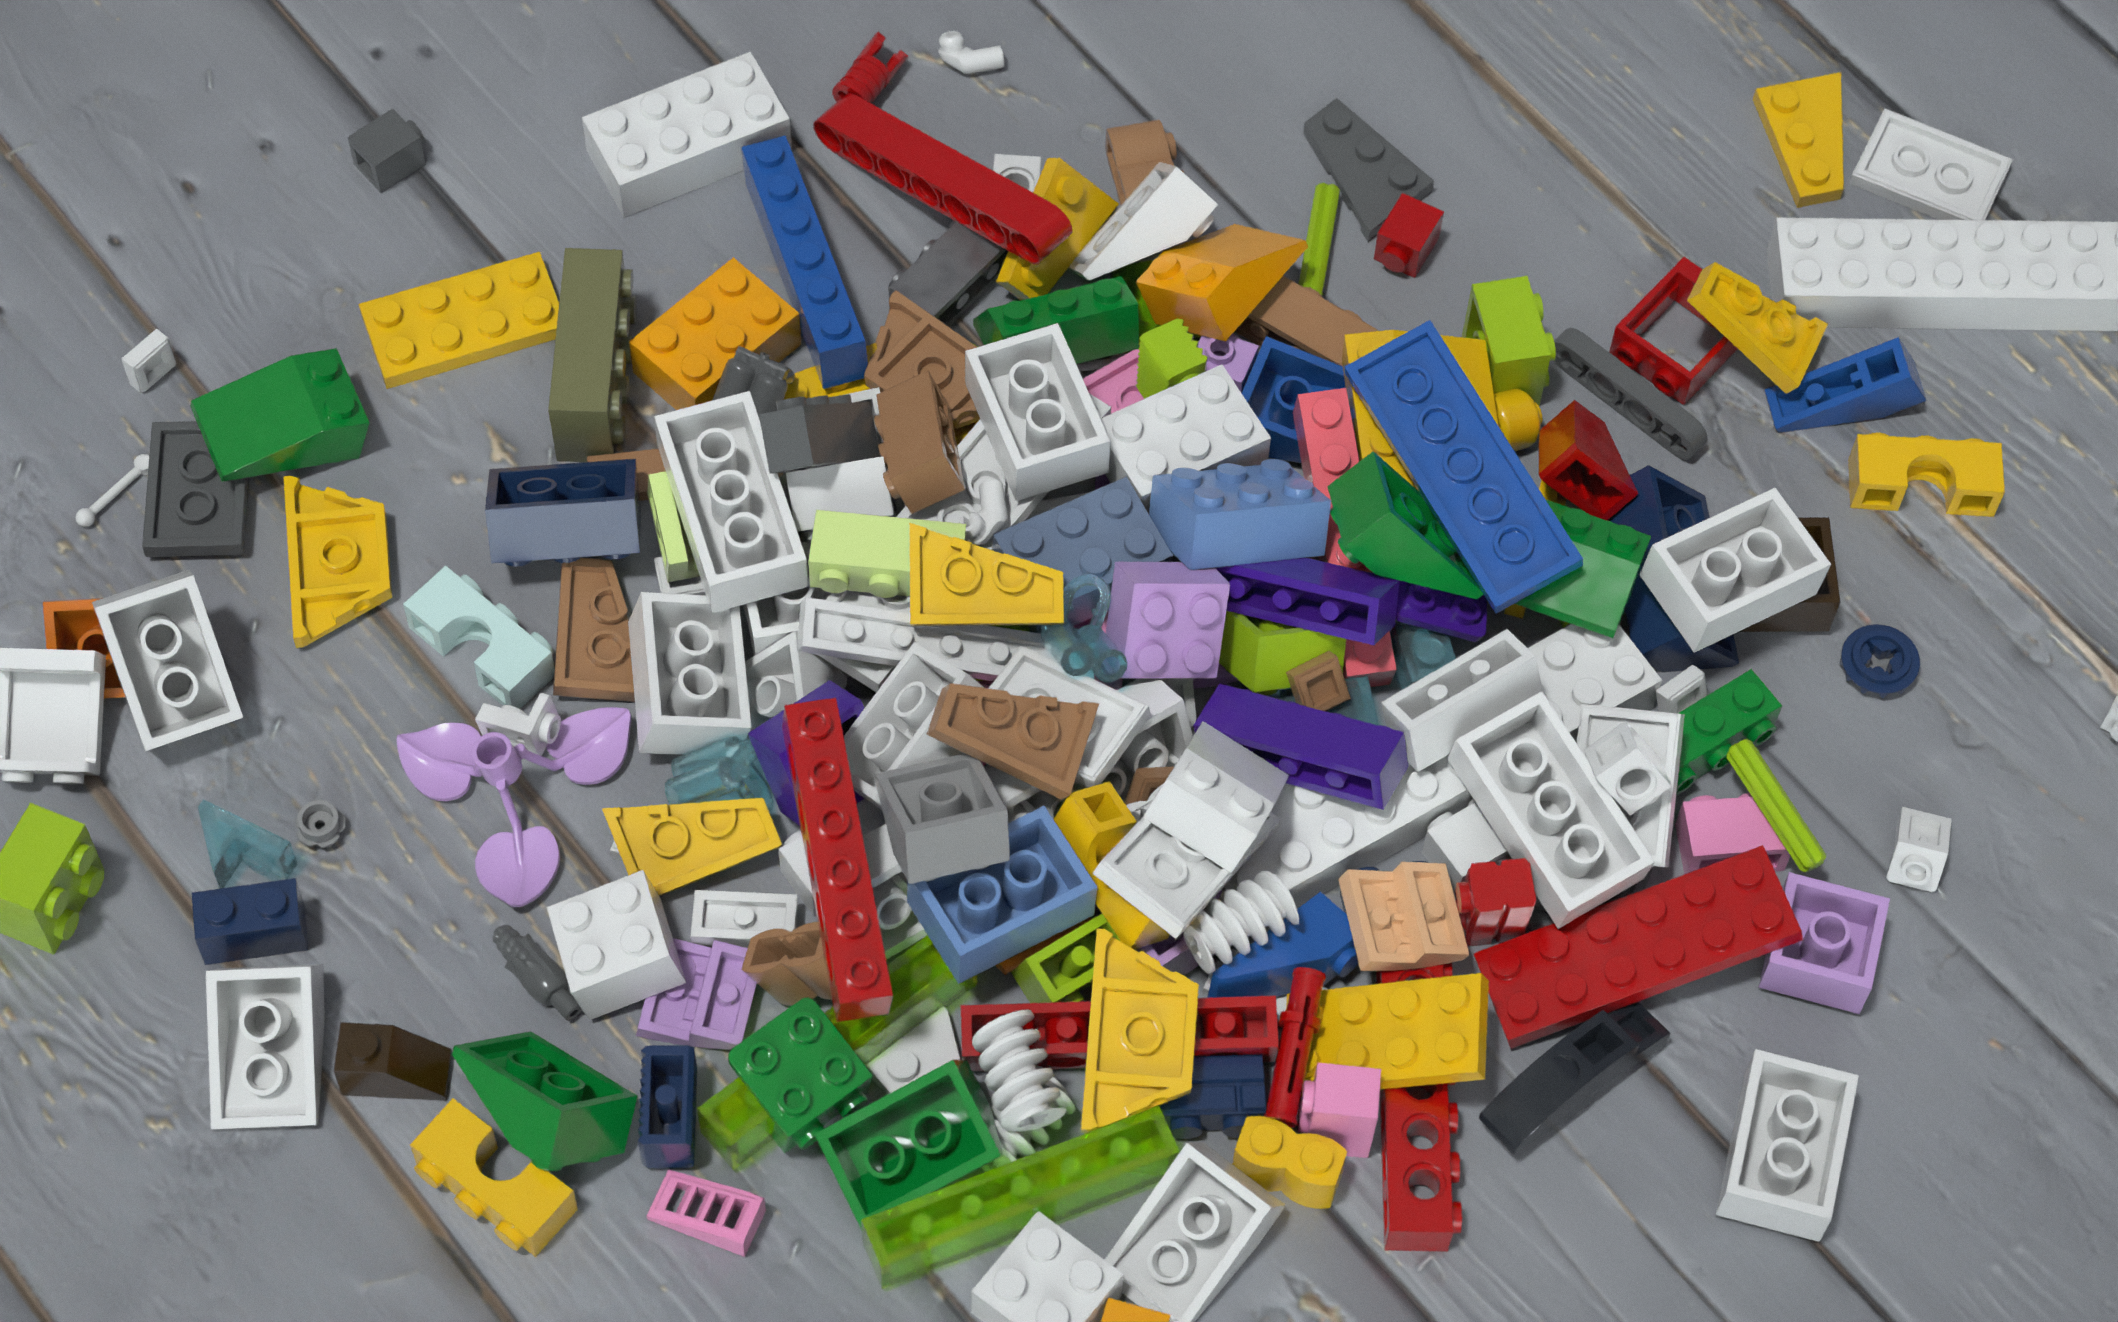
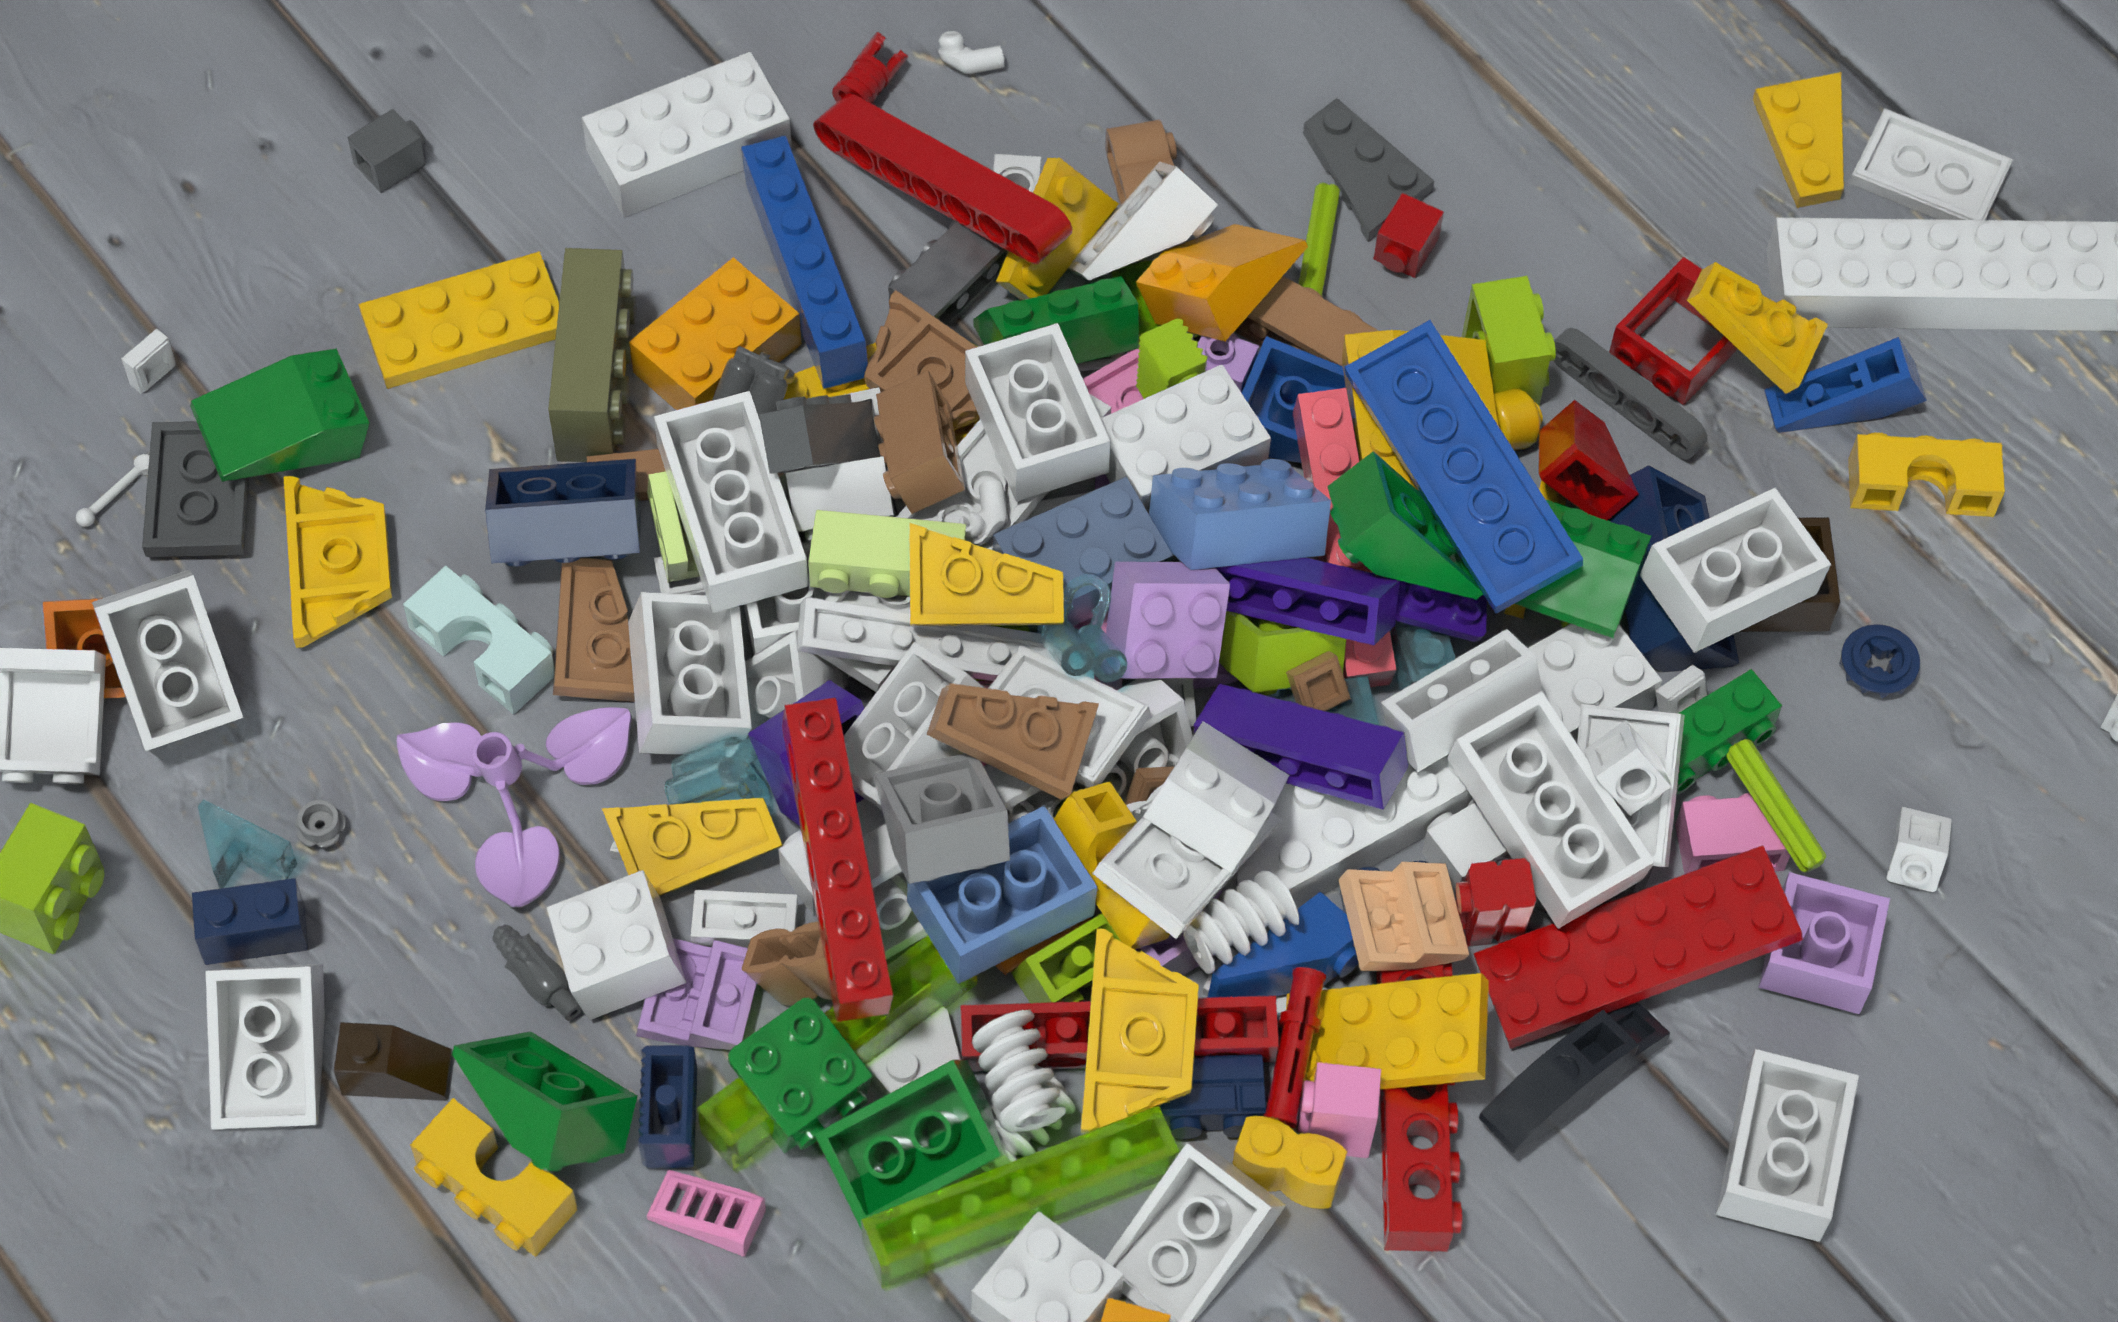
white bracket [475,693,561,756] -> none

